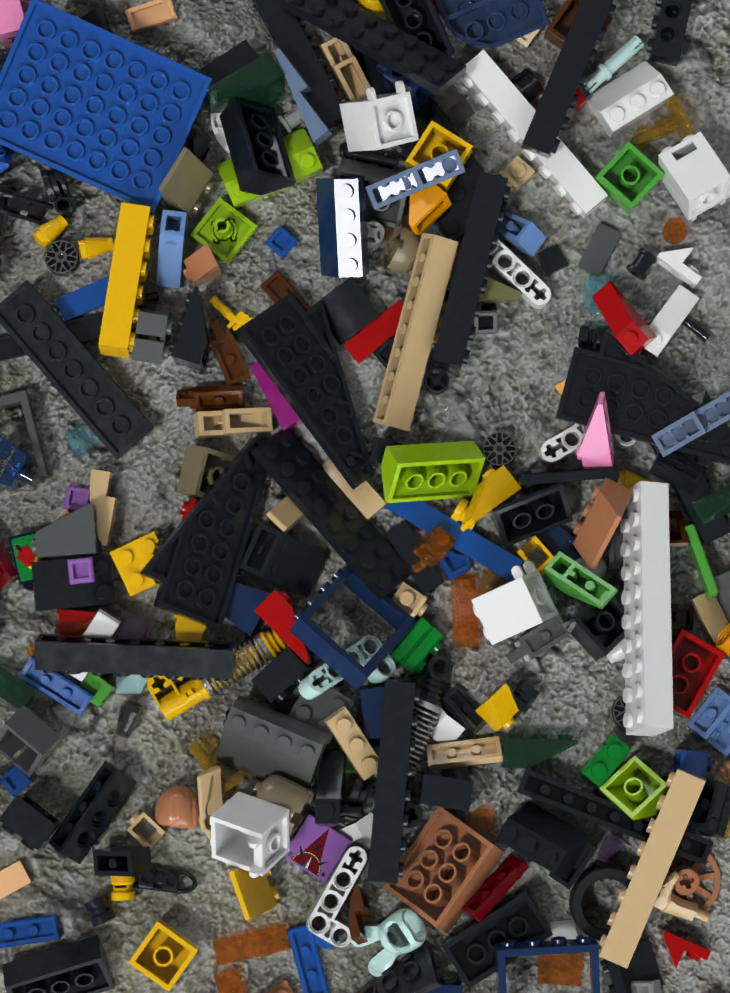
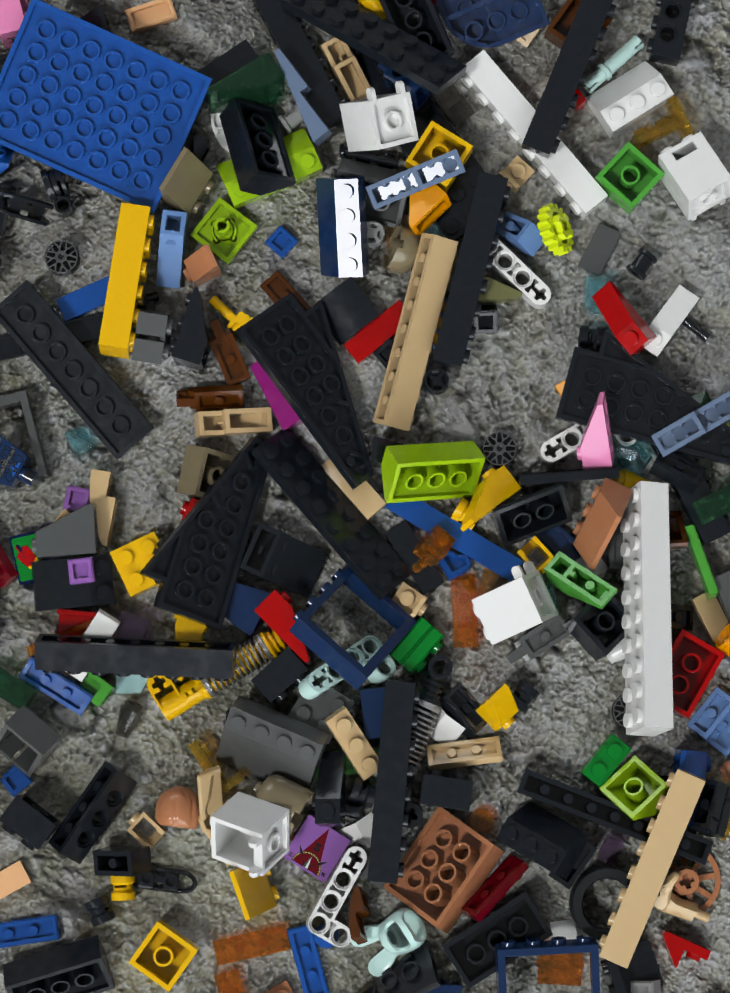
yellow cone [32,214,69,249] -> none
yellow cone [78,237,114,261] -> none
tan slope [266,496,305,534] -> none
clear green slope [502,733,578,769] -> none
black slope [510,68,544,103] -> none
black slope [536,245,569,277] -> none
white slope [656,248,702,289] -> none
clear orange tile [662,219,687,244] -> none
none -> neon yellow gear [537,203,574,256]
none -> clear light blue bracket [614,444,652,476]

